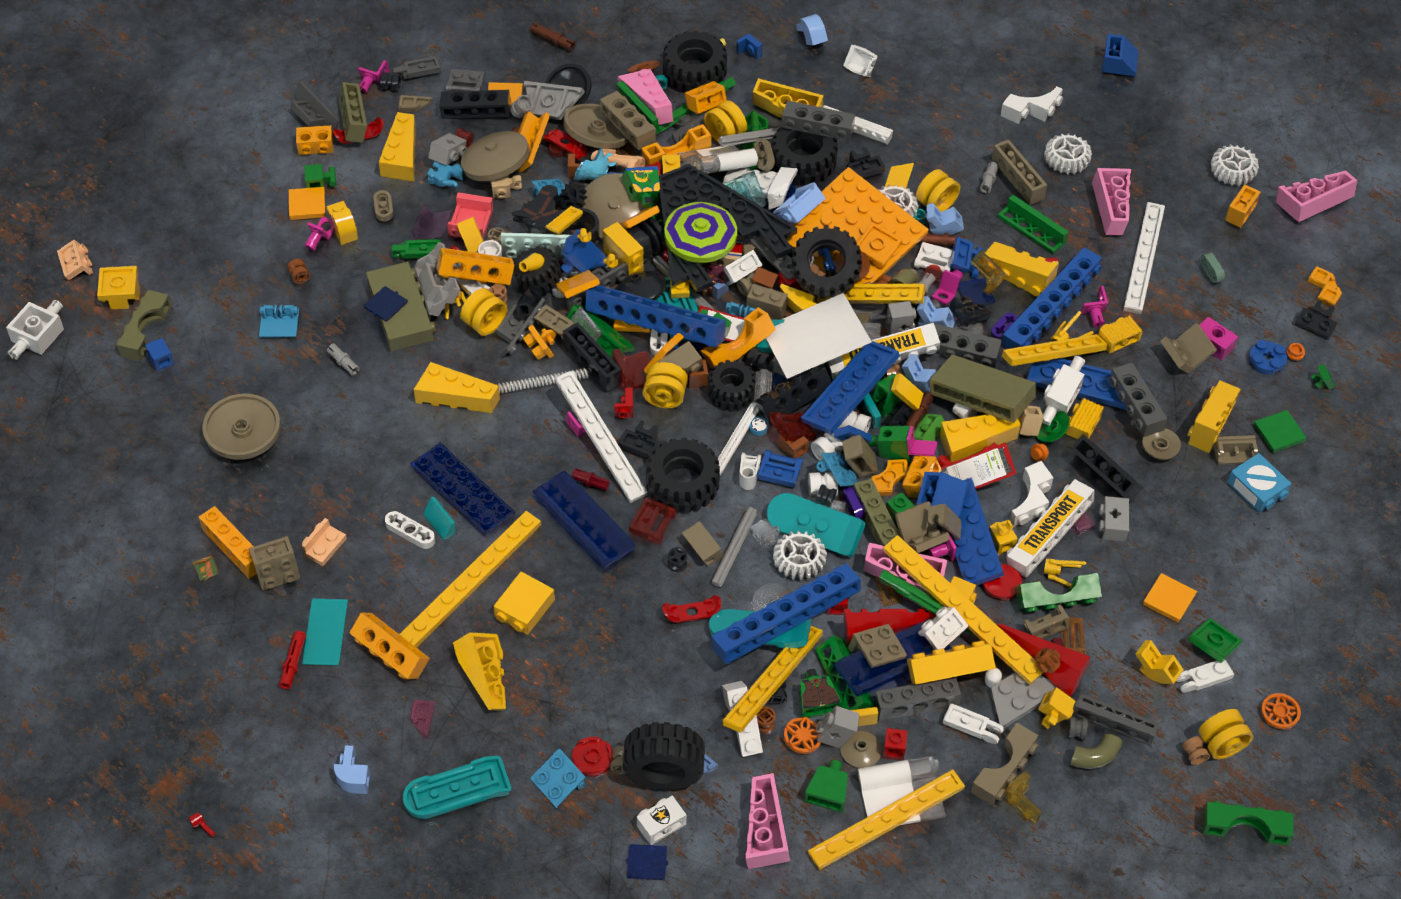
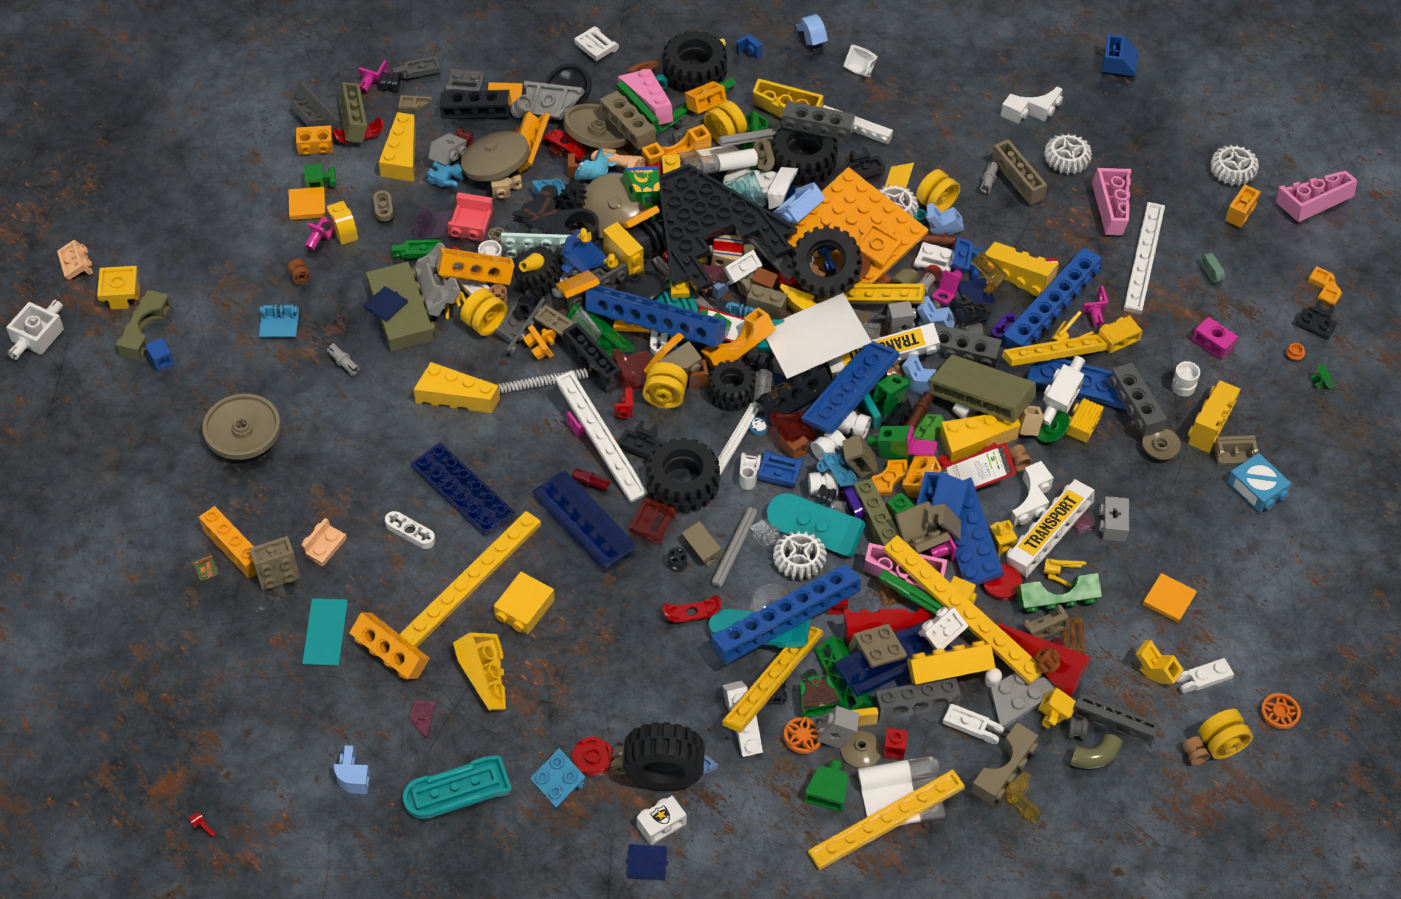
red pin [278,631,306,689] -> none
teal slope [424,497,456,540] -> none
yellow tile [457,217,484,253] -> none
copper pin [530,22,576,51] -> none
yellow tile [545,206,583,235] -> none
dish [664,202,737,263] -> none
bright pink wedge [746,773,790,869] -> none
dark orange wheel [756,706,776,735] -> none
blue tile [834,425,872,443] -> none
yellow tile [891,373,924,410] -> none
green fence [997,195,1069,255] -> none
orange plate [1031,443,1049,462] -> none
black brick [1070,434,1144,502] -> none
dark tan bracket [1160,323,1217,374] -> none
green tile [1188,618,1243,663] -> none
green arch [1203,801,1294,846] -> none
blue plate [1249,340,1287,375] -> none
green tile [1253,410,1307,453] -> none
none -> white plate [574,26,619,61]
none -> medium nougat wheel [1009,444,1032,471]
none -> white wheel [1171,361,1200,396]

